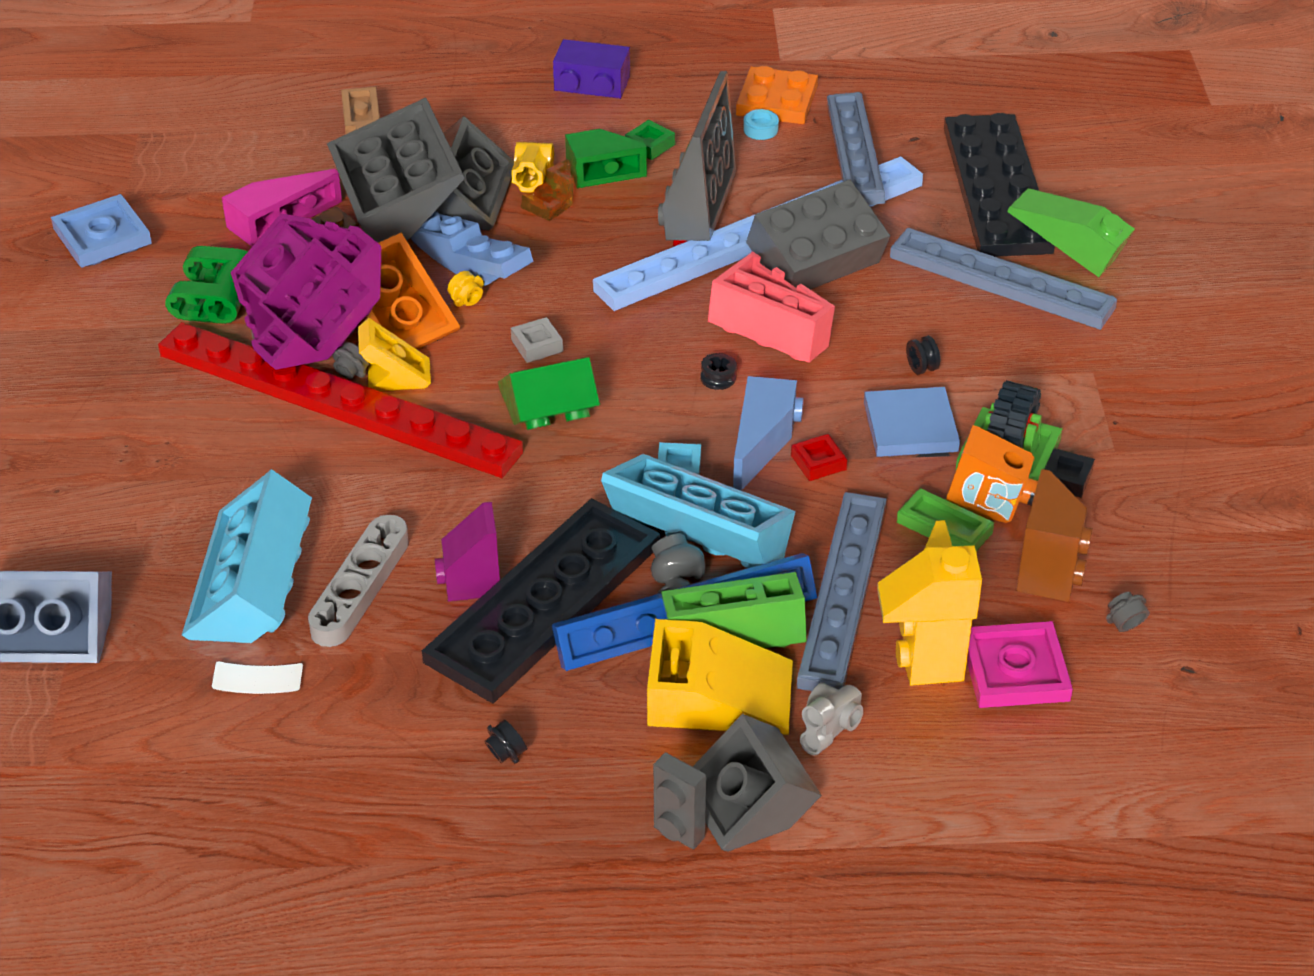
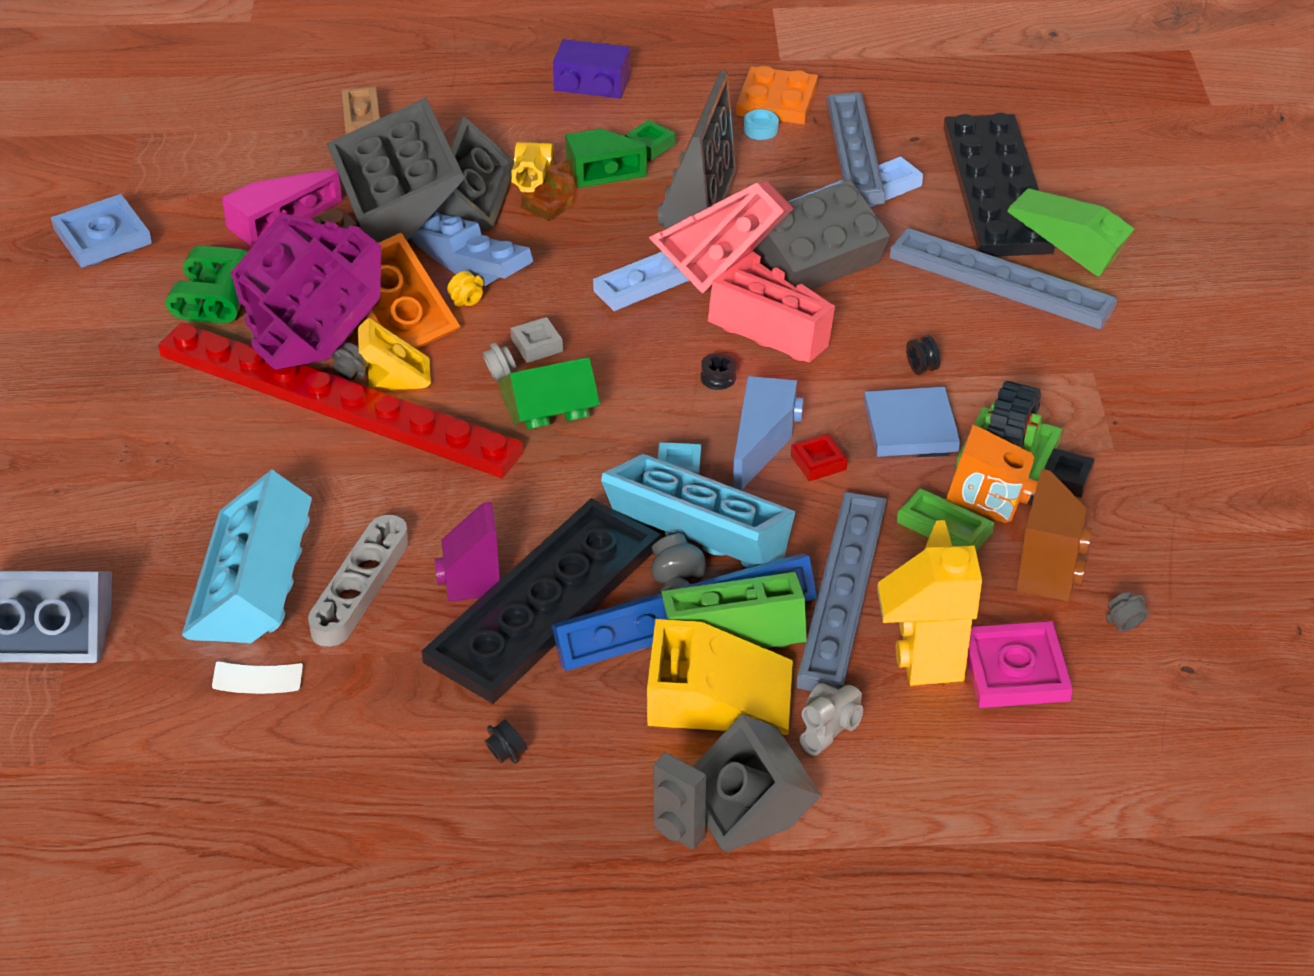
none -> light grey plate [482,342,516,382]
none -> coral wedge [649,181,794,294]

